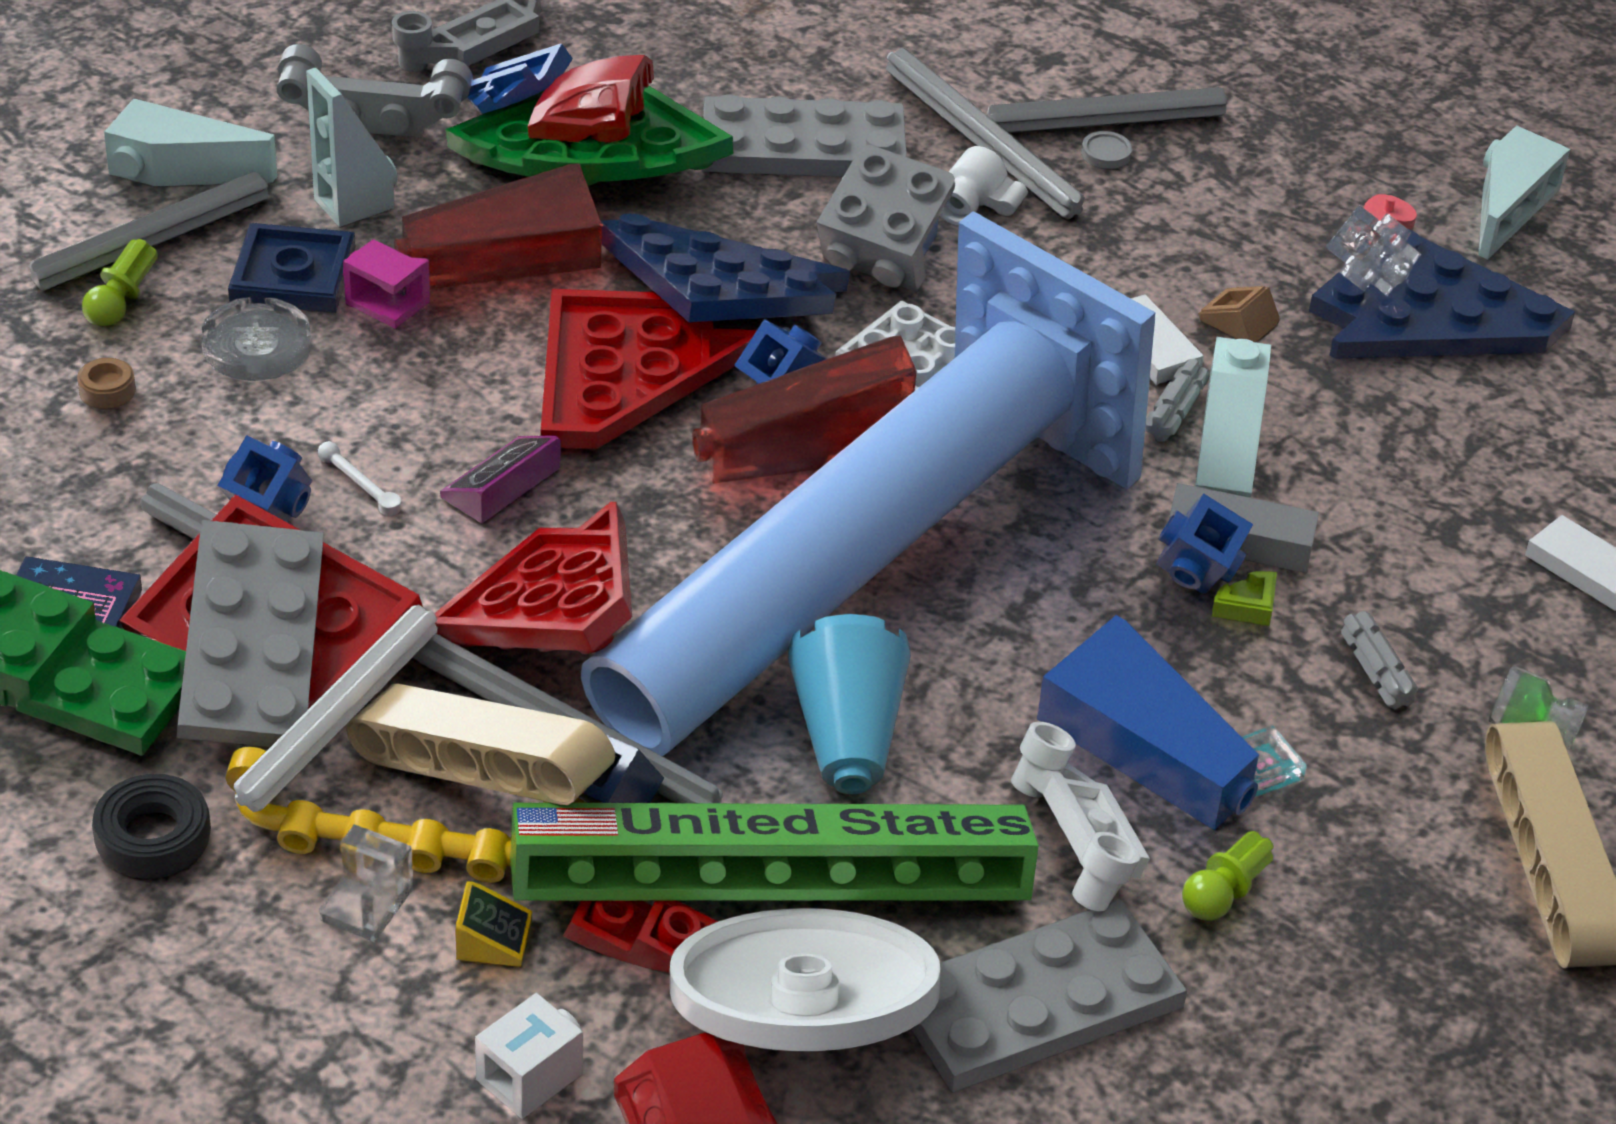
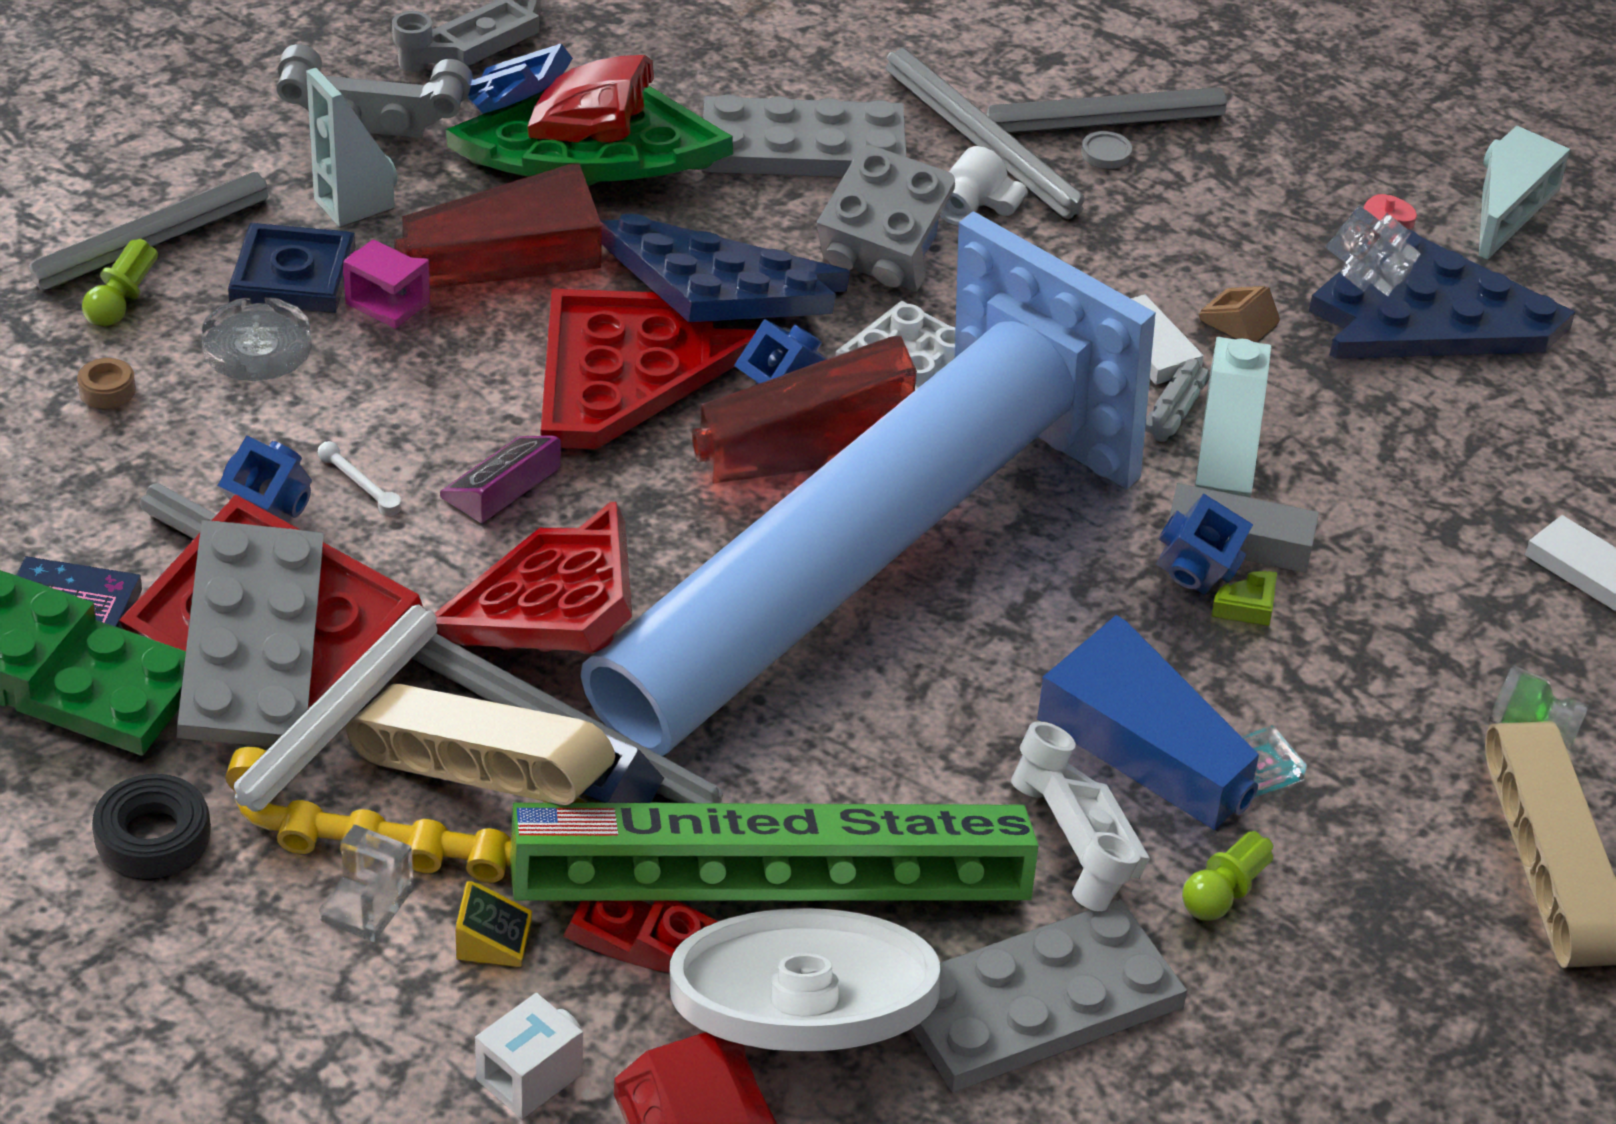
light aqua slope [104,99,277,186] -> none
medium azure cone [788,614,911,794] -> none
light grey axle [1341,611,1418,709] -> none

